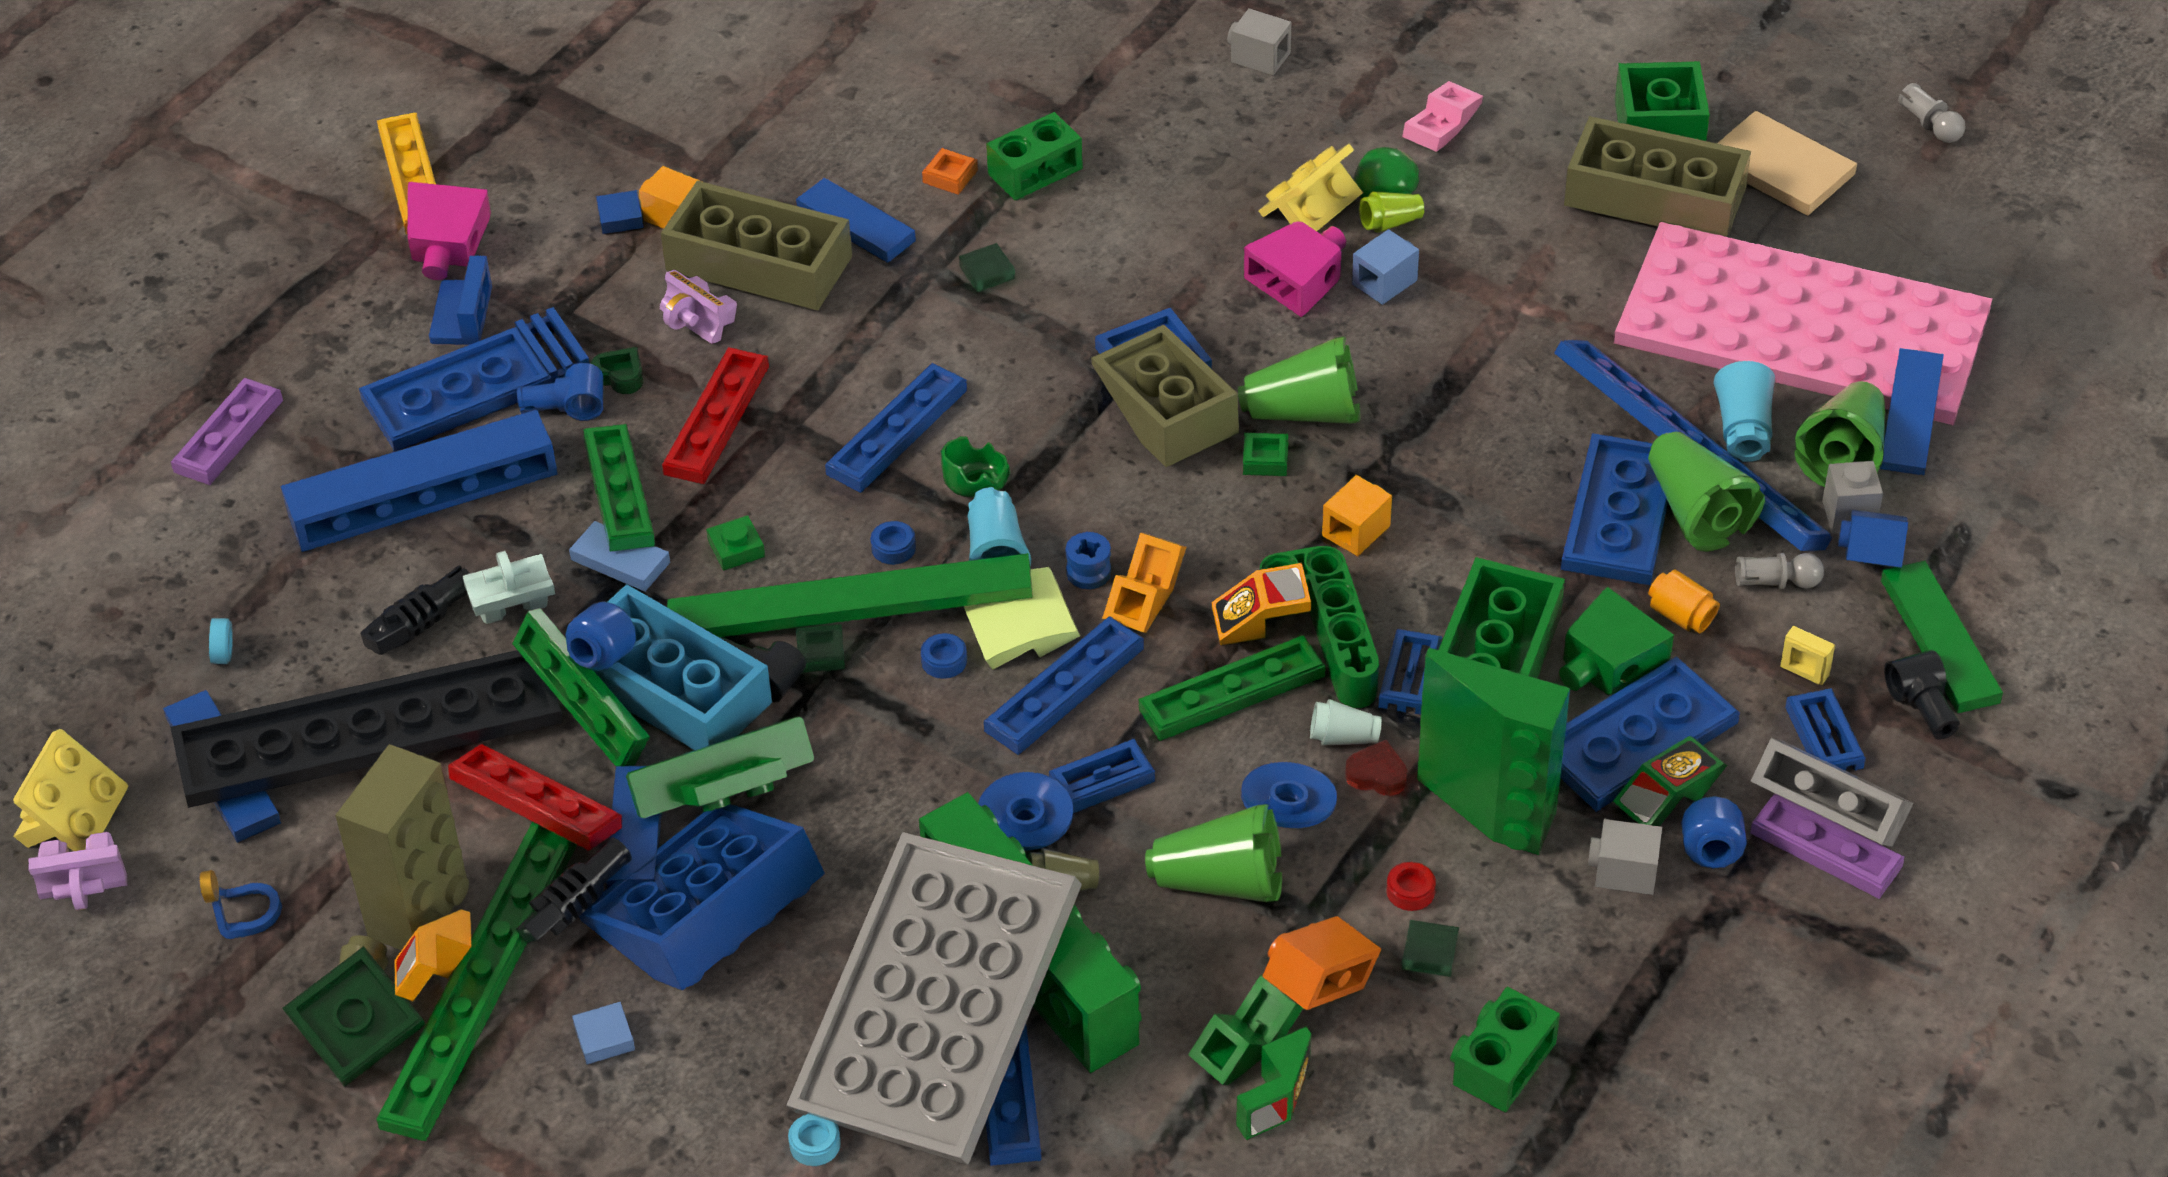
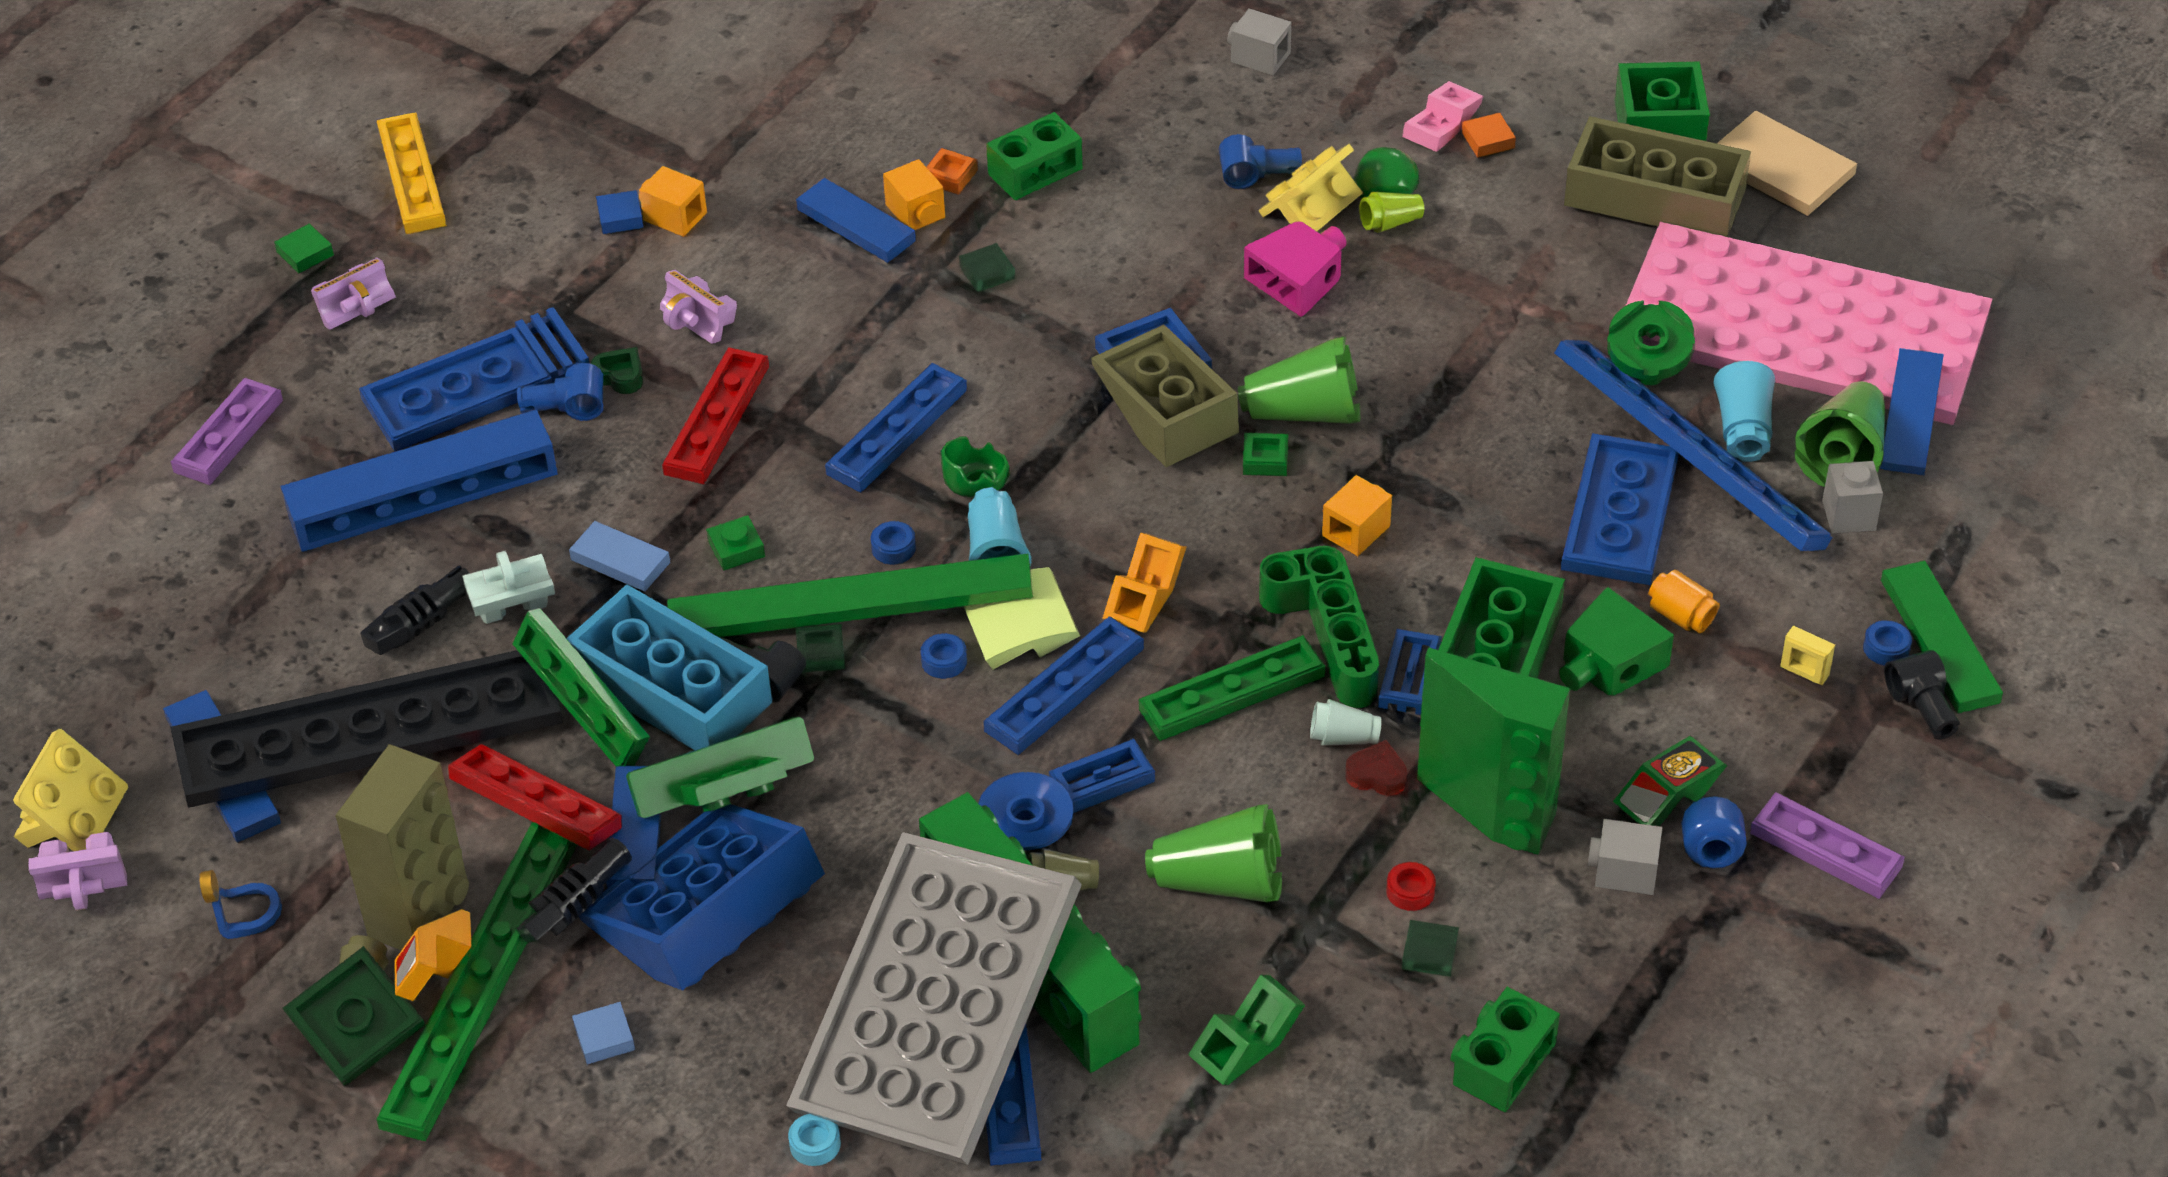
medium azure tile [209,618,233,664] -> none
dark pink torso [407,182,491,280] -> none
blue panel [429,256,492,345] -> none
blue head [566,601,636,671] -> none
green tile [583,424,654,552] -> none
olive brick [661,181,852,311] -> none
blue wheel [1065,532,1111,590] -> none
slope [1212,563,1311,645] -> none
green slope [1236,1027,1311,1140] -> none
blue dish [1241,762,1337,828] -> none
orange brick [1262,916,1381,1010] -> none
medium blue brick [1352,229,1419,305] -> none
blue tile [1560,656,1740,811] -> none
bright green cone [1648,431,1765,552] -> none
light grey pin [1735,553,1824,589] -> none
light grey brick [1751,738,1913,847] -> none
blue tile [1785,688,1866,771] -> none
blue brick [1838,510,1909,568] -> none
light grey pin [1898,83,1966,143] -> none
none -> green tile [274,223,334,274]
none -> lavender hips [311,258,396,330]
none -> light orange brick [883,159,945,230]
none -> blue pin [1218,134,1302,189]
none -> orange tile [1462,113,1516,158]
none -> green plate [1607,300,1695,386]
none -> blue tile [1863,621,1912,666]

